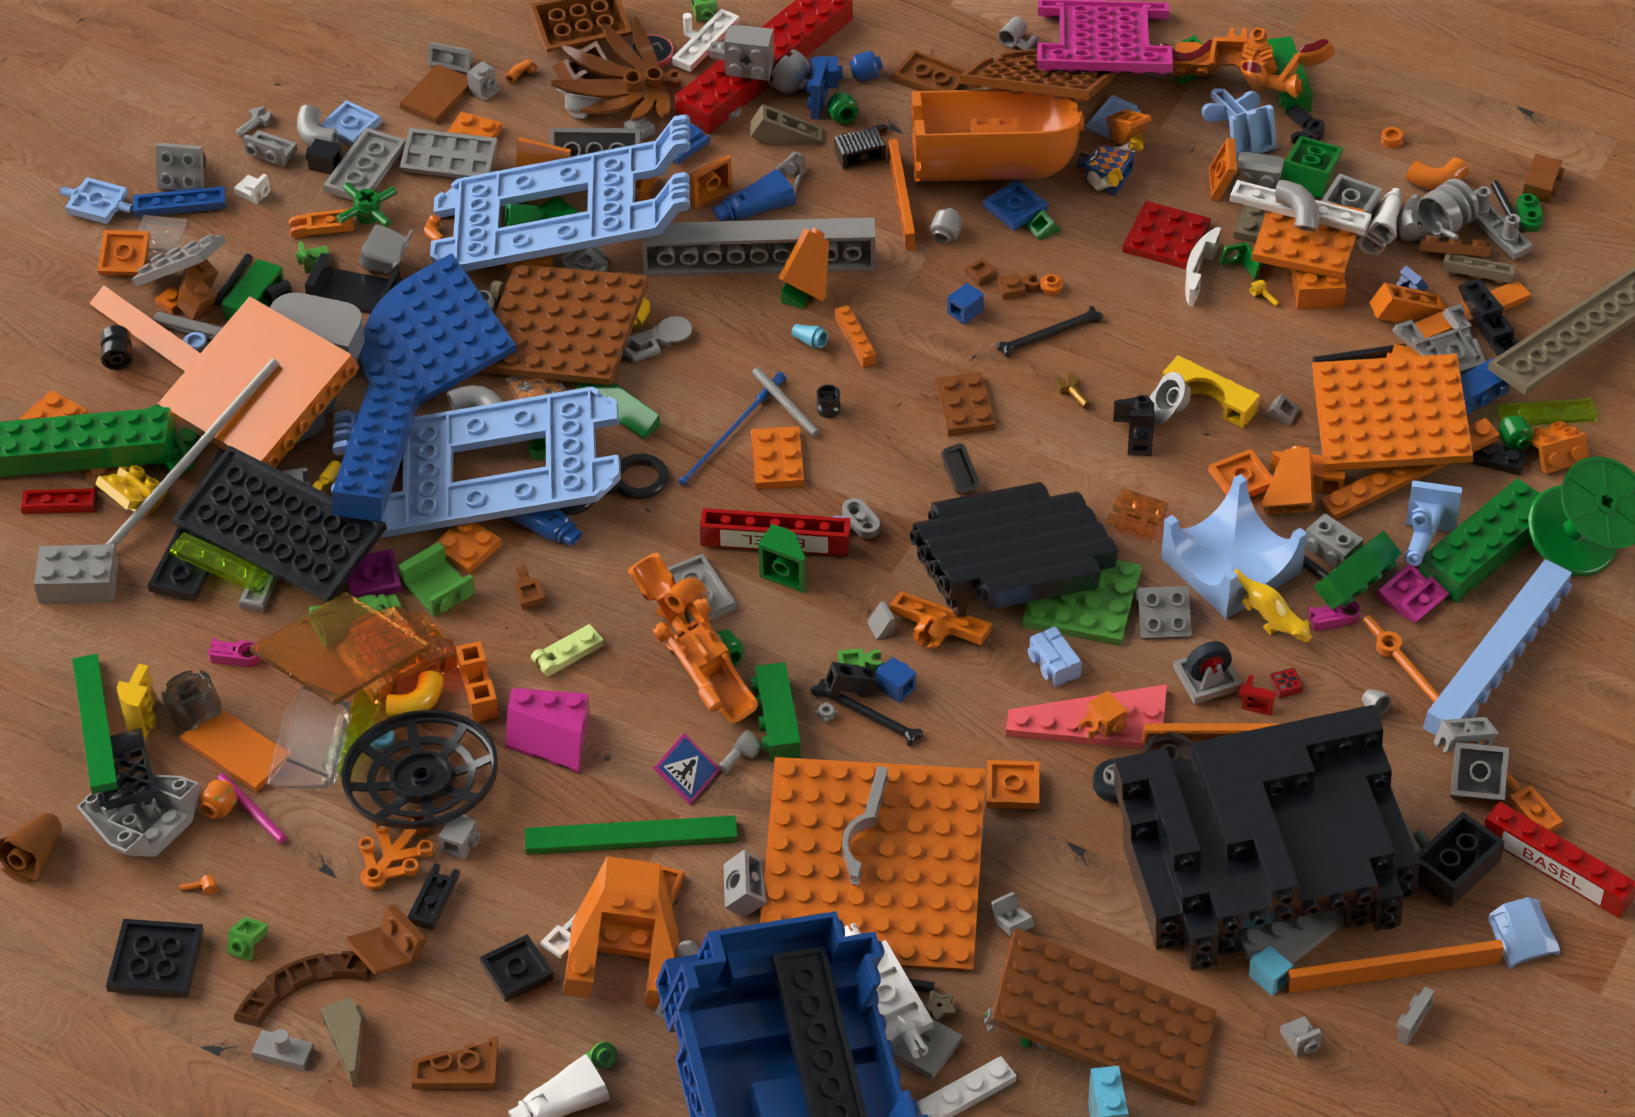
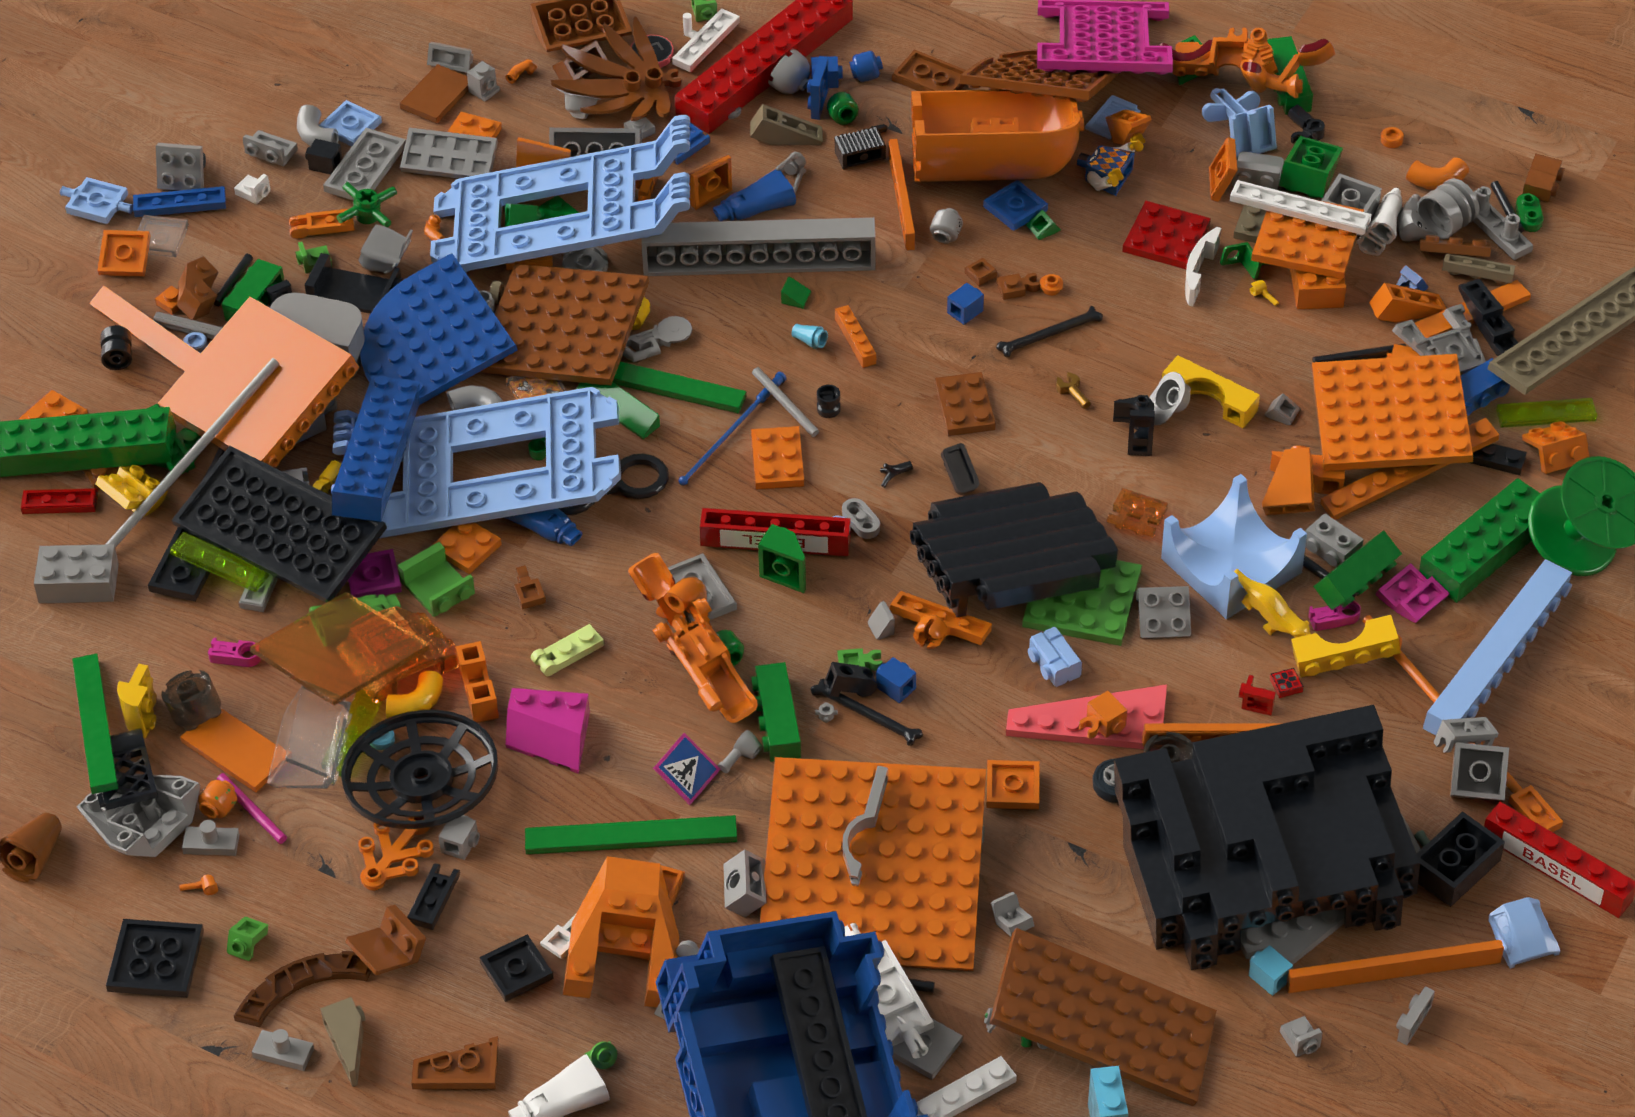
light grey plate [132,234,227,287] -> none
light grey bar [236,106,272,137] -> none
light grey hinge [709,25,774,80] -> none
orange slope [778,227,829,301] -> none
dark tan plate [923,991,956,1022] -> none
light grey piece [997,17,1039,50] -> none
plate [1173,641,1241,705] -> none
orange plate [1208,449,1273,497] -> none
light grey cylinder [1275,180,1319,232] -> none
light grey bar [1362,689,1391,717] -> none
light blue piece [1404,480,1462,566] -> none
light grey hand [1433,222,1459,240] -> none
green head [1498,415,1534,450] -> none
none -> light grey tile [182,820,240,856]
none -> green tile [613,362,747,413]
none -> black bar [880,461,913,488]
none -> yellow arch [1291,615,1400,677]

